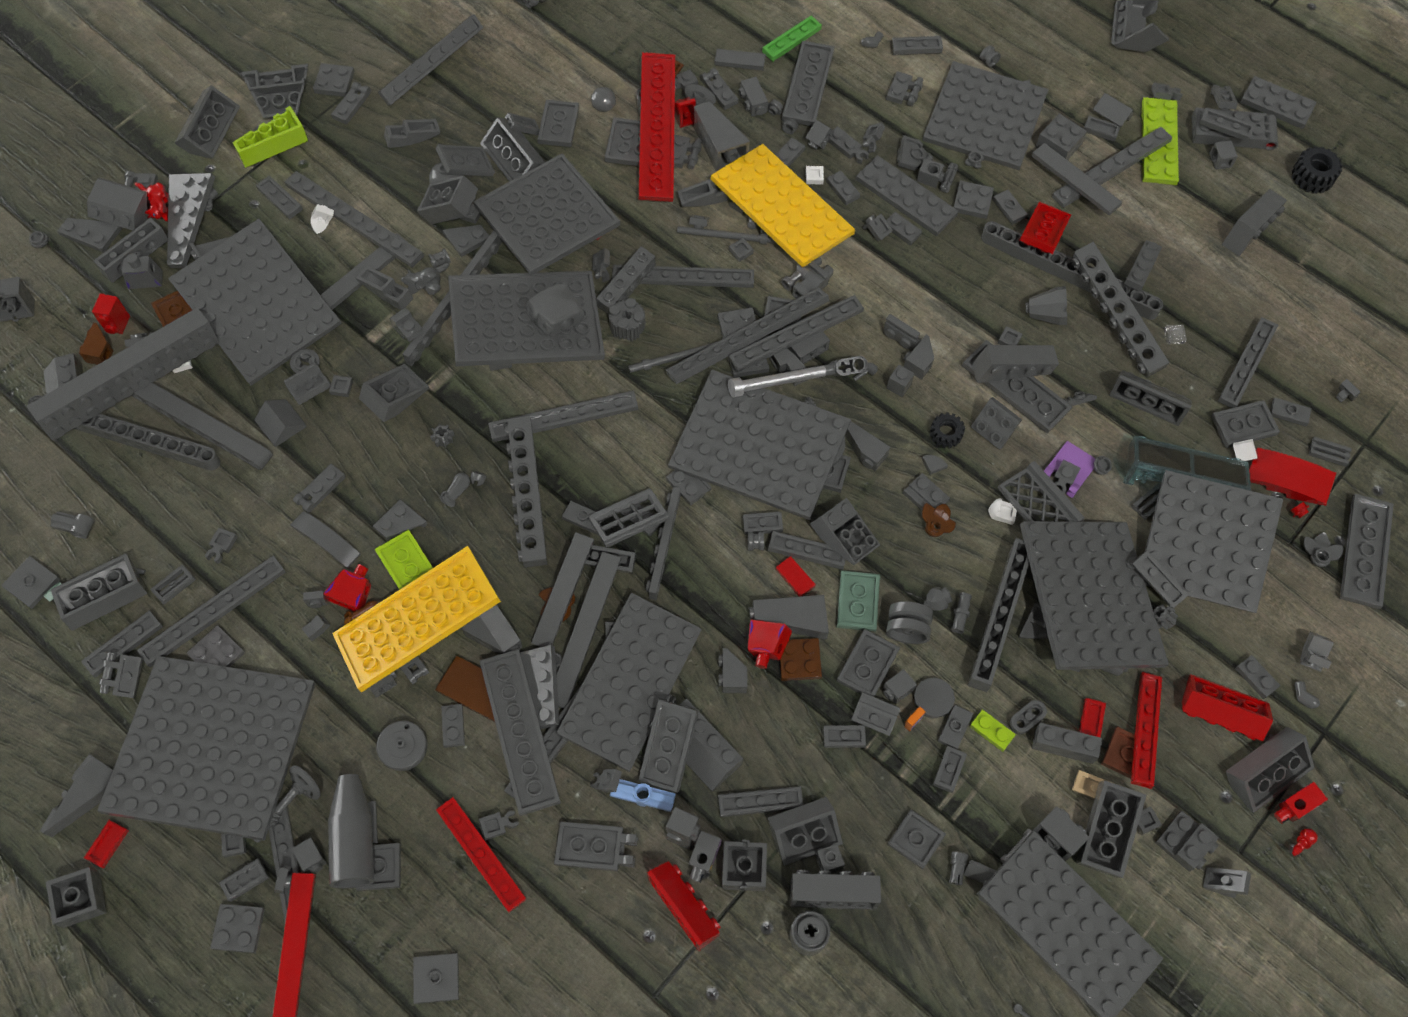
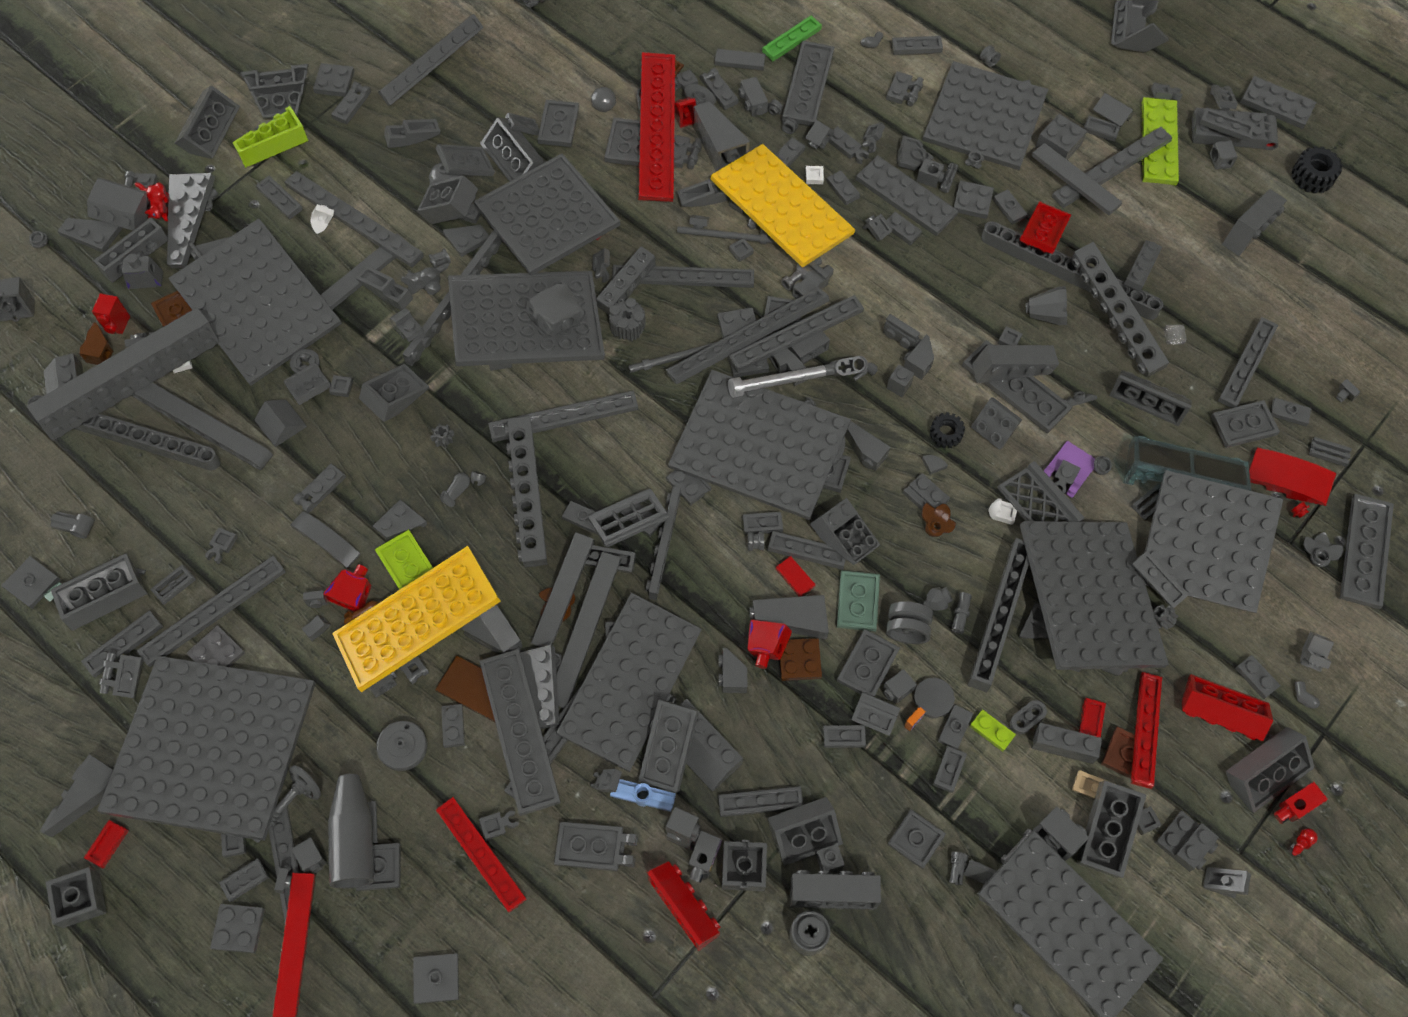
white tile [1233,439,1257,462] -> none

